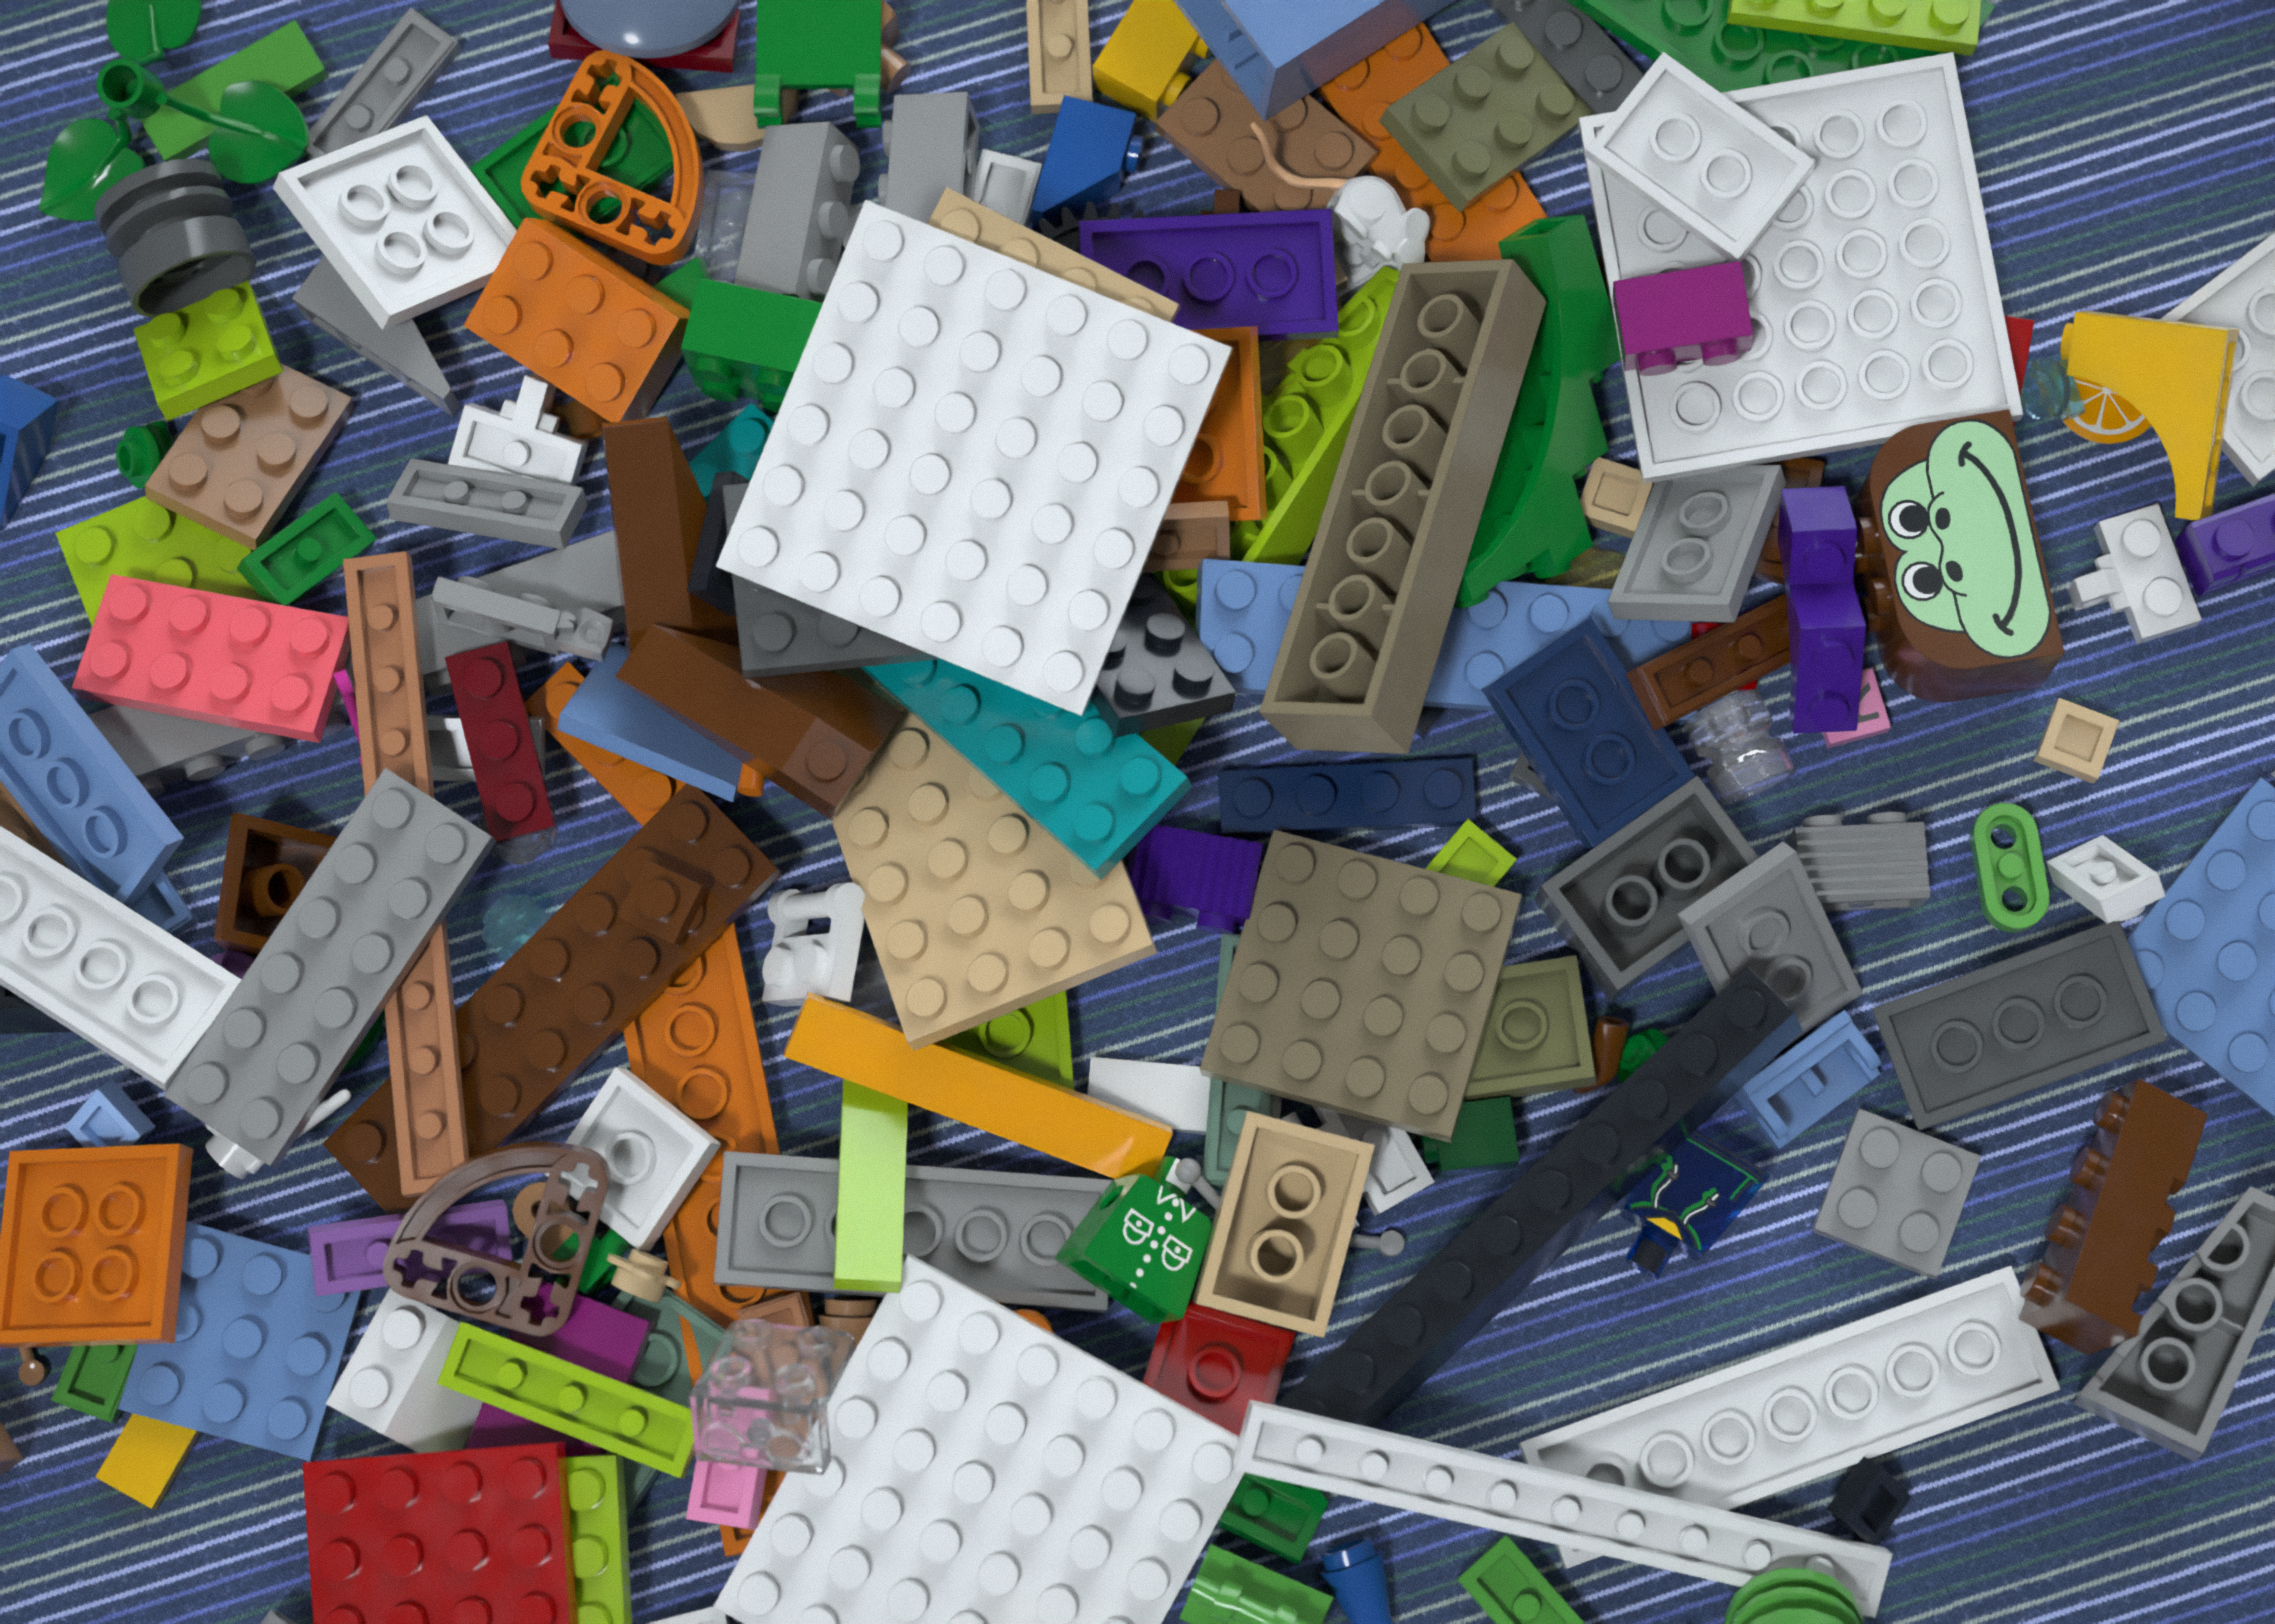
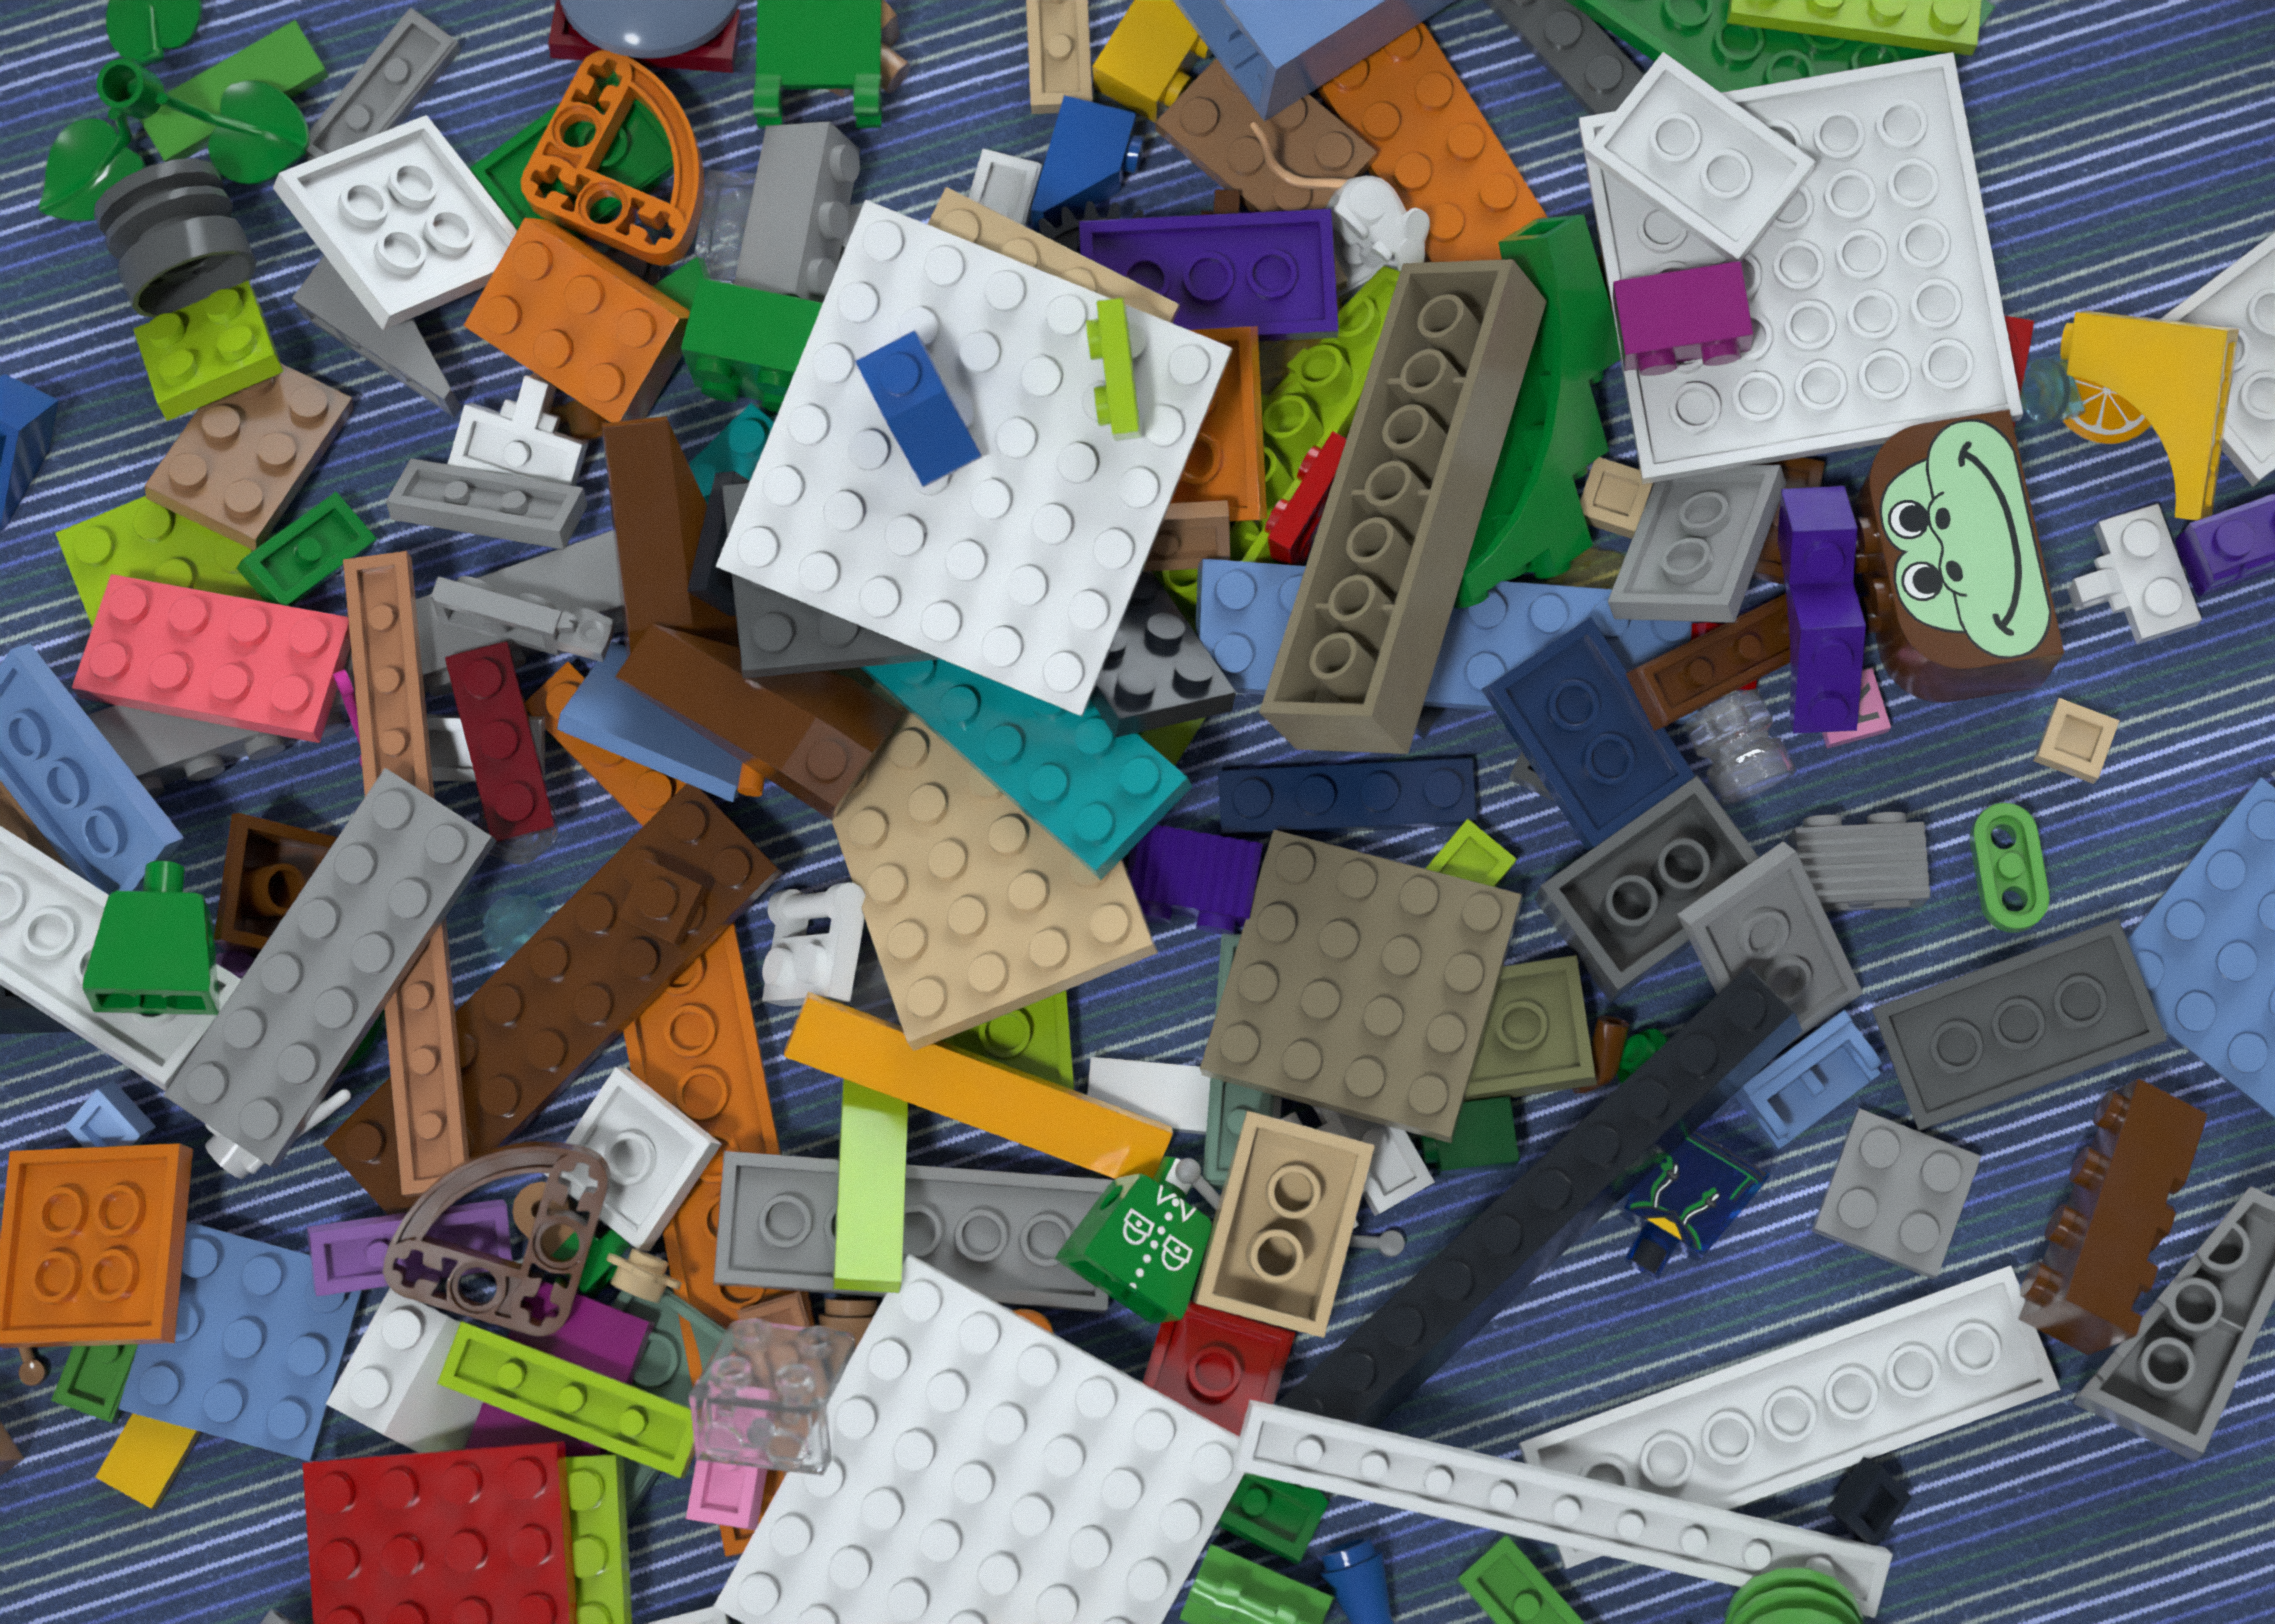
green plate [116,421,174,489] -> none
tan tile [676,84,799,152] -> none
light grey brick [878,92,979,224] -> none
olive plate [1378,22,1593,213] -> none
white plate [2046,835,2165,924] -> none
none -> green torso [82,861,220,1015]
none -> blue slope [855,330,982,487]
none -> lime plate [1086,298,1142,441]
none -> red plate [1264,431,1347,566]

